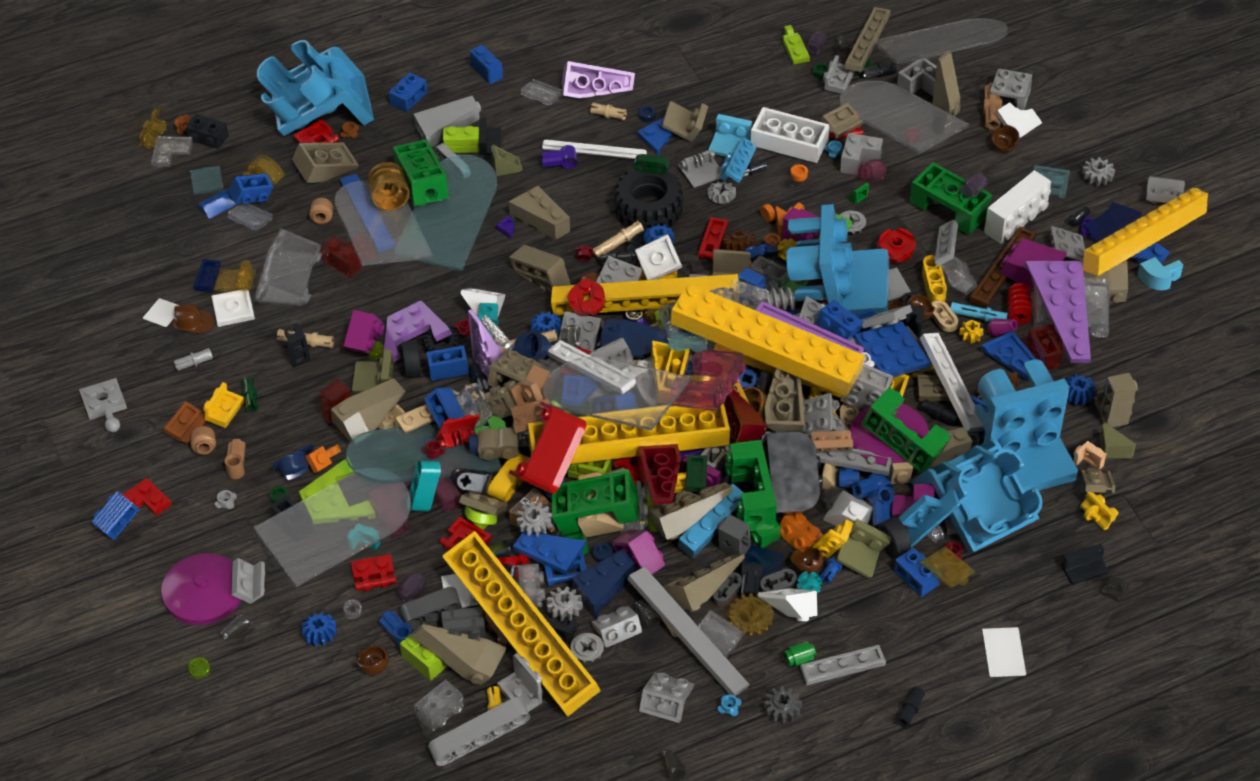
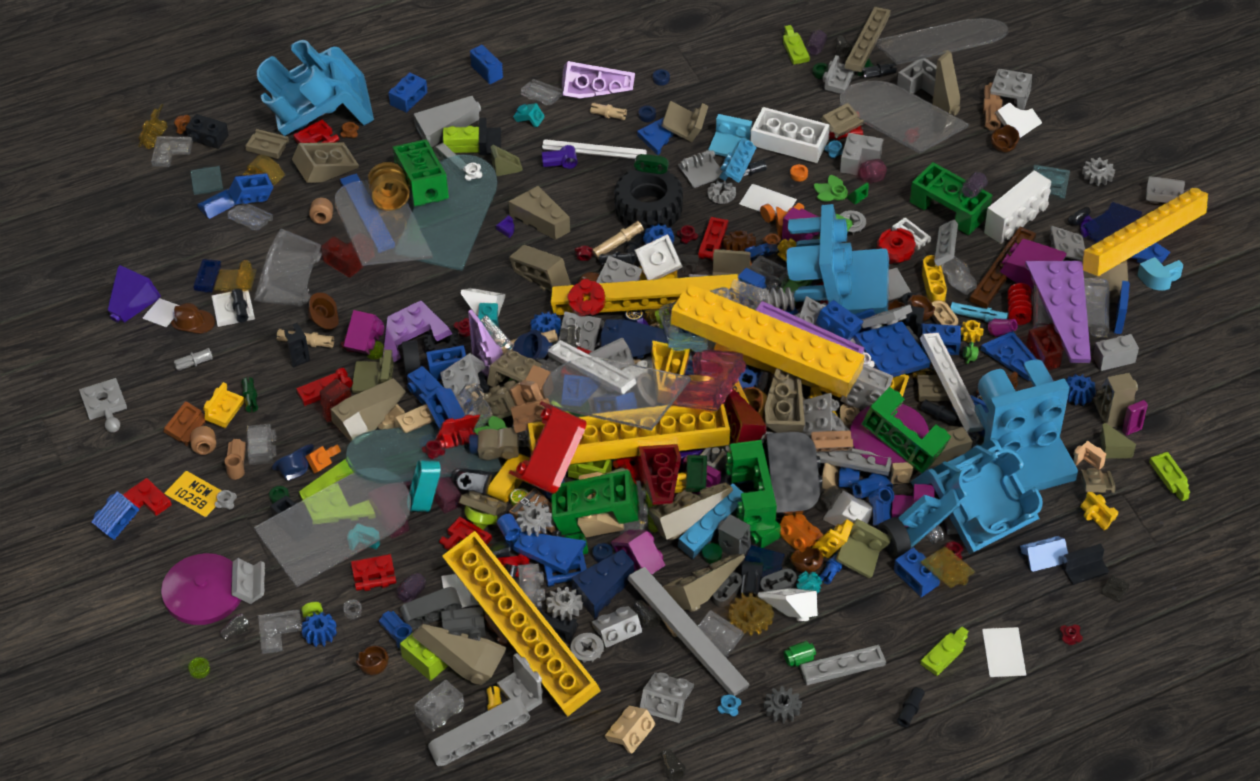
none -> dark purple slope [108,265,161,323]
none -> yellow sticker [164,471,222,517]
none -> black pin [231,289,249,323]
none -> dark tan plate [246,129,289,159]
none -> clear brick [247,424,277,465]
none -> clear plate [258,610,302,654]
none -> red plate [296,368,353,406]
none -> lime tile [301,602,323,618]
none -> reddish brown piece [308,293,339,329]
none -> blue brick [407,366,444,405]
none -> light grey bracket [440,353,485,399]
none -> white plate [463,163,483,181]
none -> blue piece [497,514,522,549]
none -> lime tile [510,488,529,506]
none -> teal bracket [513,103,545,127]
none -> tan bracket [605,706,655,754]
none -> dark blue tile [653,69,670,86]
none -> dark red plate [677,225,698,243]
none -> dark green tile [702,543,722,564]
none -> white sticker [739,184,797,212]
none -> bright green plate [814,175,848,201]
none -> white tile [892,218,931,250]
none -> blue brick [921,324,961,355]
none -> lime hinge [921,627,969,676]
none -> bright green plate [963,342,978,364]
none -> light blue panel [1020,536,1068,571]
none -> dark red plate [1060,624,1083,645]
none -> light grey brick [1093,334,1139,371]
none -> blue tile [1114,281,1130,334]
none -> magenta tile [1122,400,1148,435]
none -> lime hinge [1149,452,1190,501]

